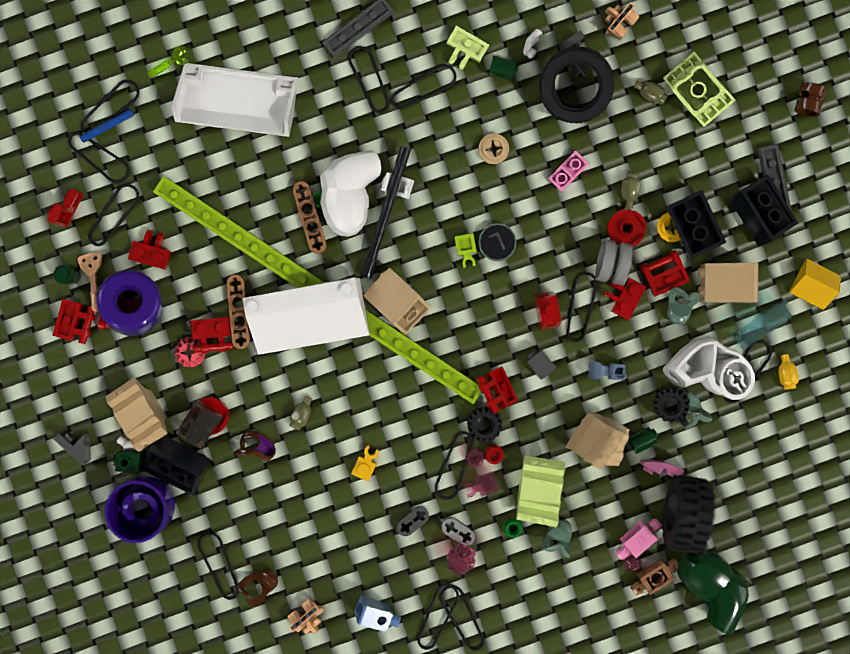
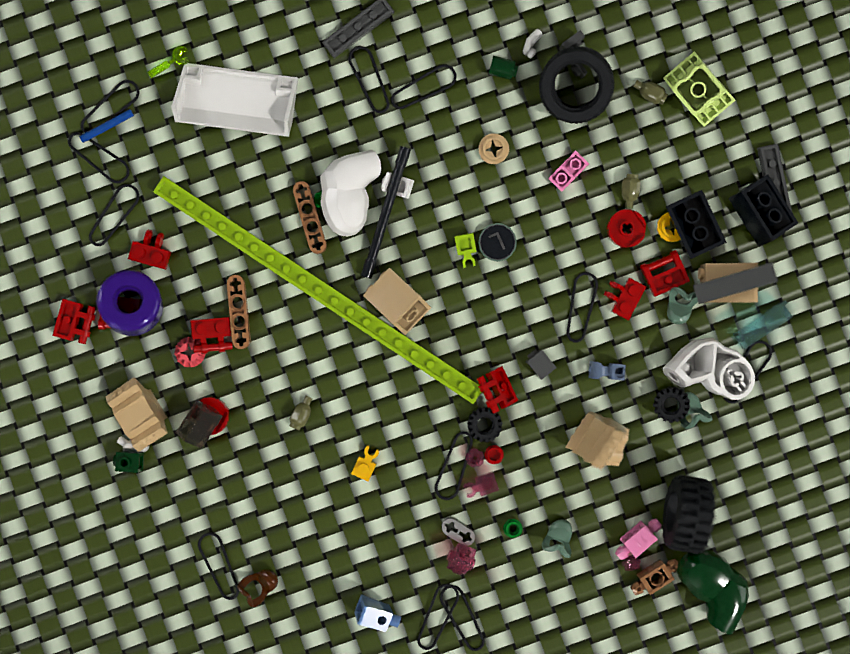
red plate [47,188,84,228] -> none
dark green brick [53,265,80,285] -> none
dark grey slope [53,432,91,465] -> none
light nougat piece [78,253,102,312] -> none
dark purple piece [105,476,175,543] -> none
black slope [143,435,211,496] -> none
reddish brown piece [235,431,276,461] -> none
white slope [243,278,370,355] -> none
light nougat hips [288,599,325,634] -> none
dark grey beam [397,506,429,536] -> none
yellowish green hinge [447,26,489,70] -> none
yellowish green slope [516,455,565,527] -> none
red torso [533,291,562,330] -> none
light grey wheel [595,239,633,286] -> none
light nougat hips [605,2,639,40] -> none
dark green brick [628,427,659,454] -> none
bright pink slope [639,459,684,477] -> none
yellow plant [778,354,799,390] -> none
yellow slope [789,259,841,310] -> none
reddish brown wheel [794,82,827,117] -> none
none -> dark grey tile [693,263,778,304]

